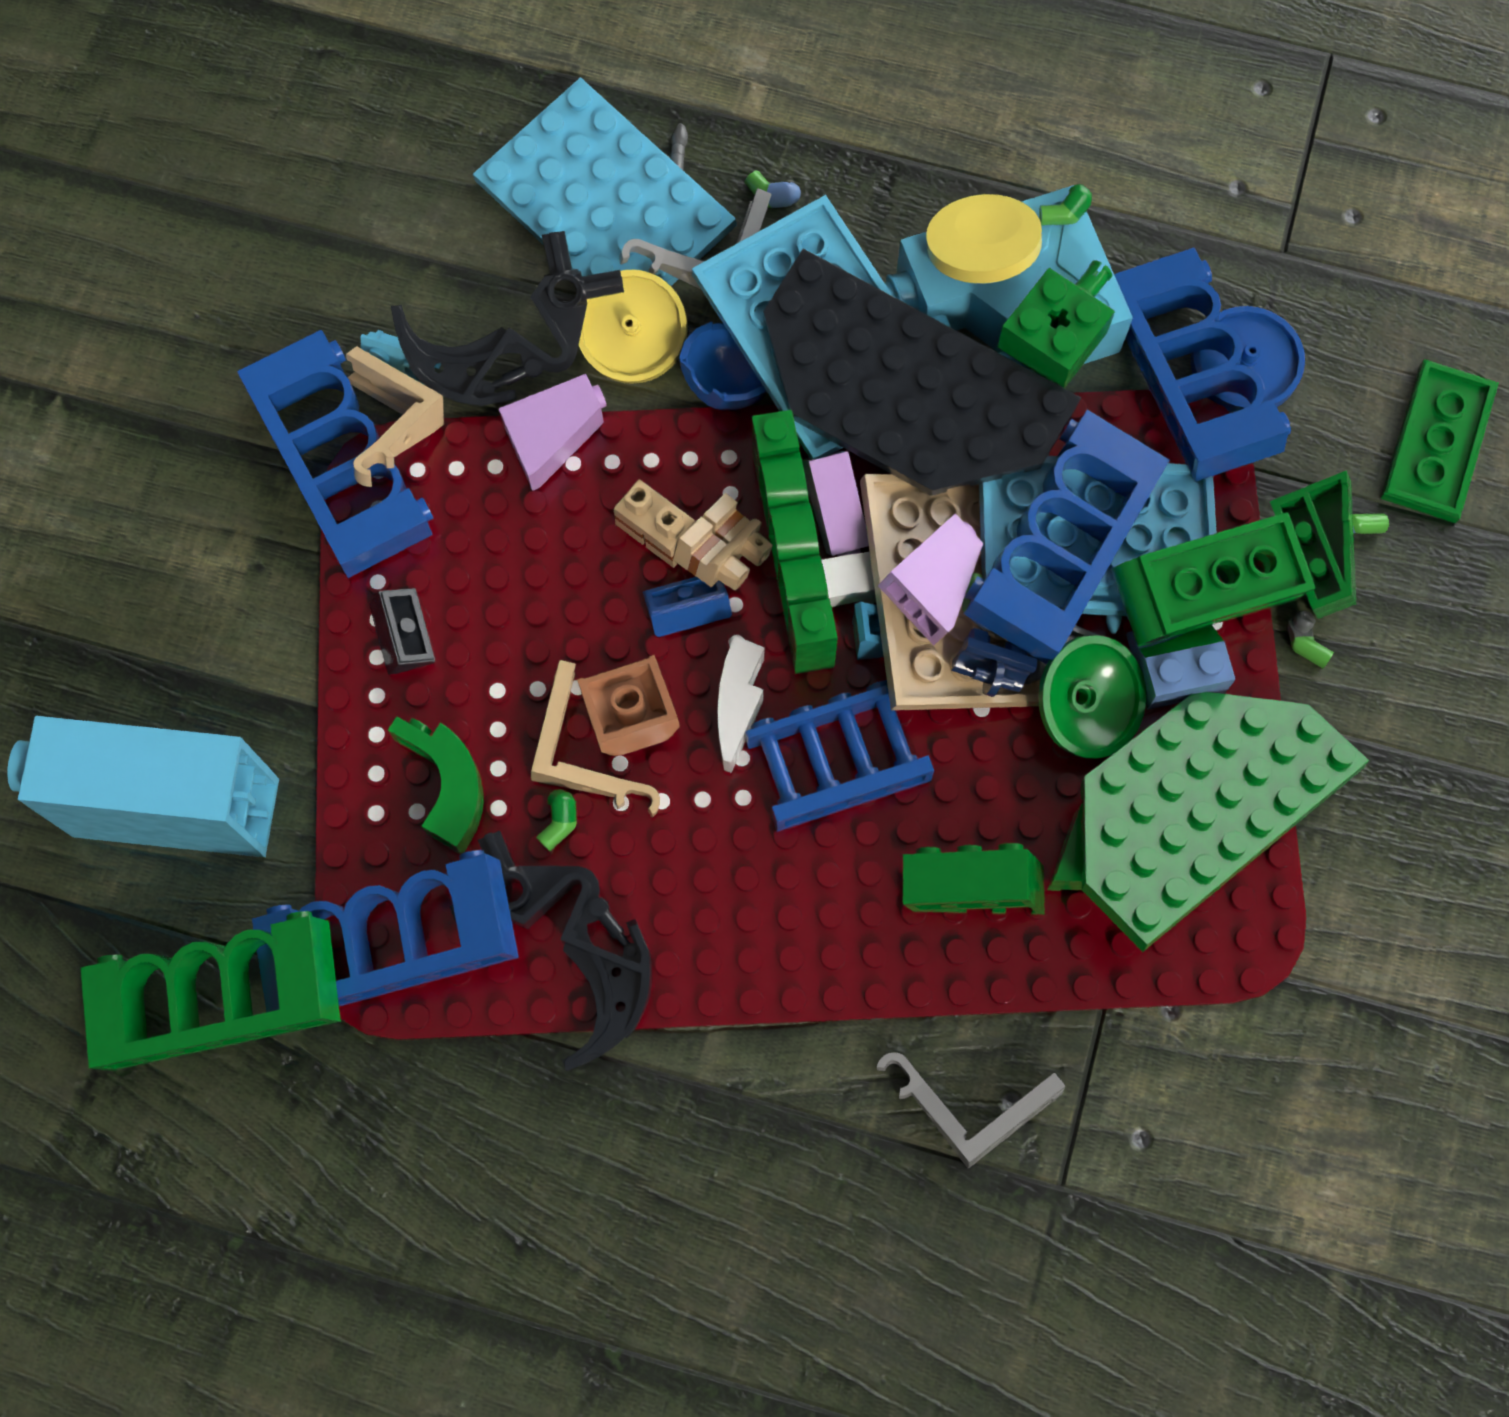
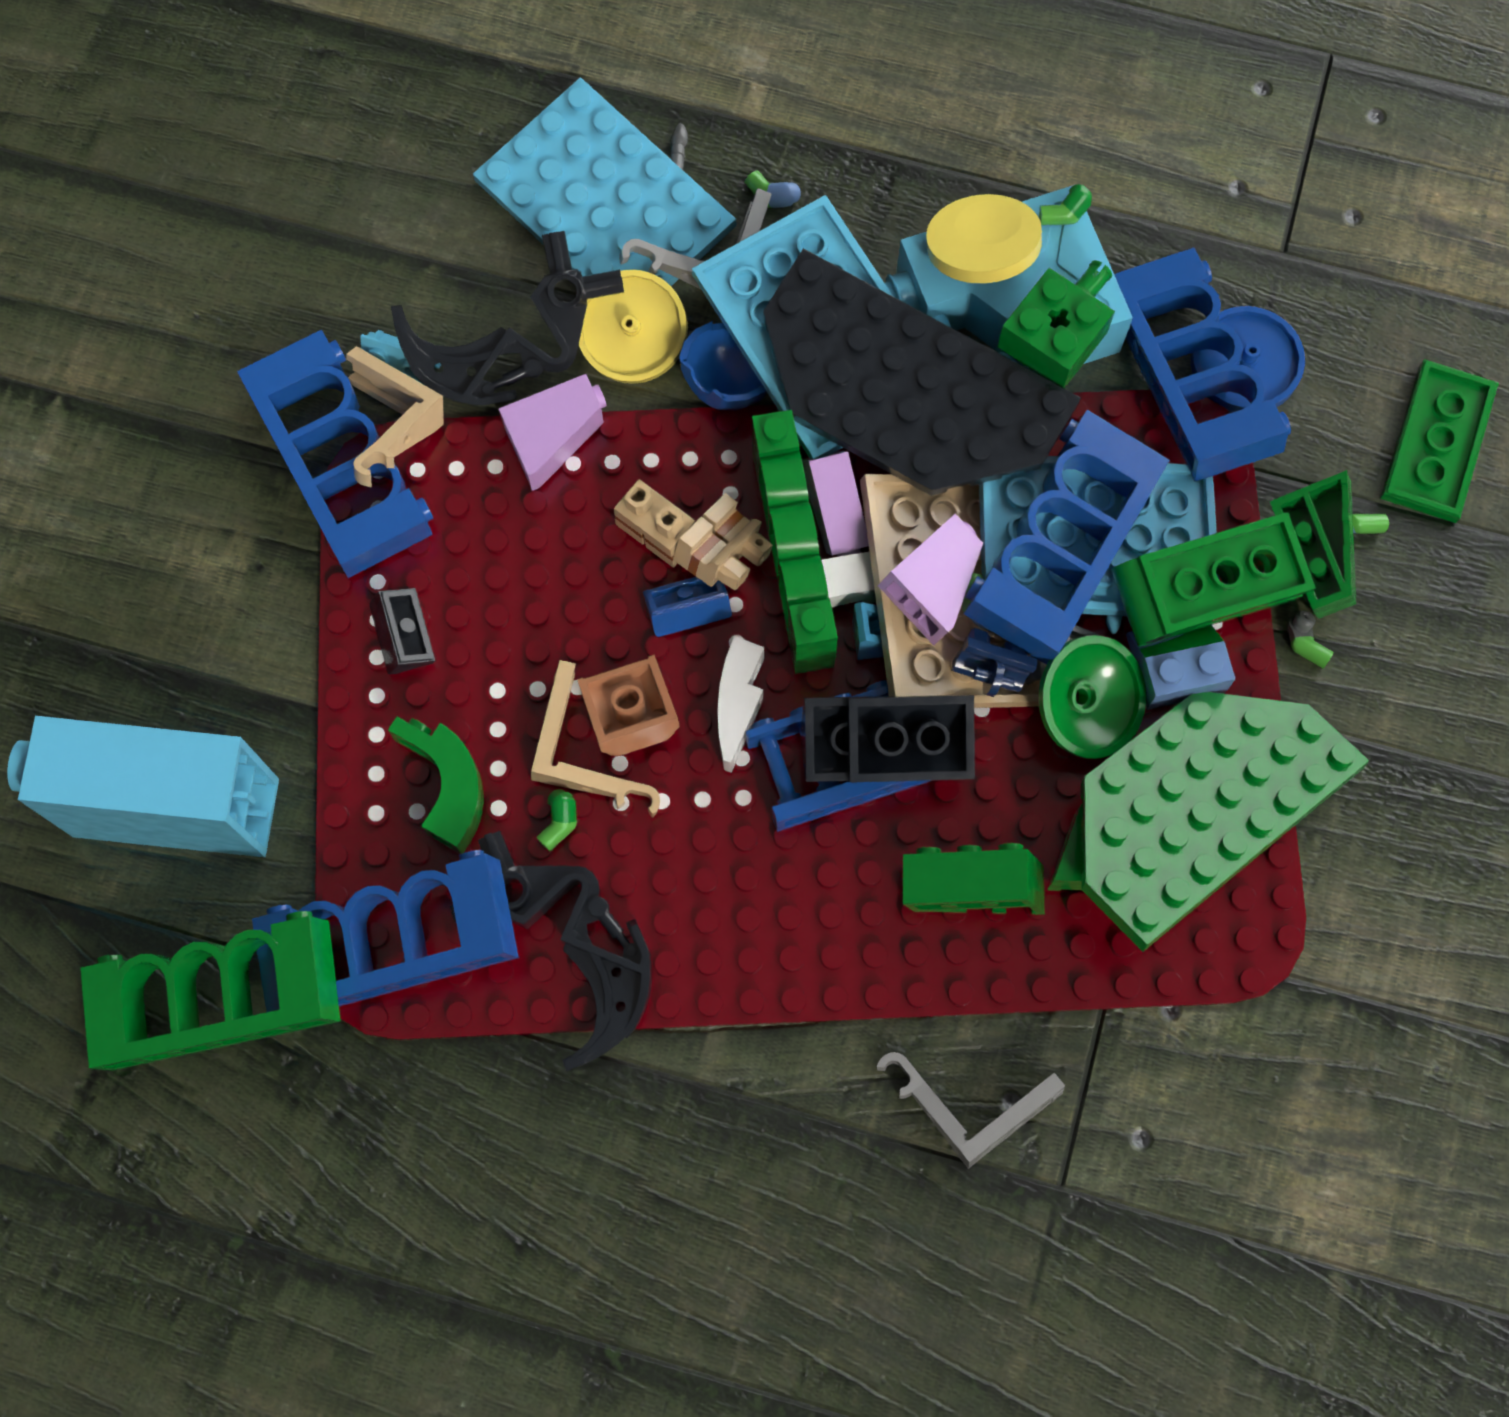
none -> black slope [800,695,975,783]

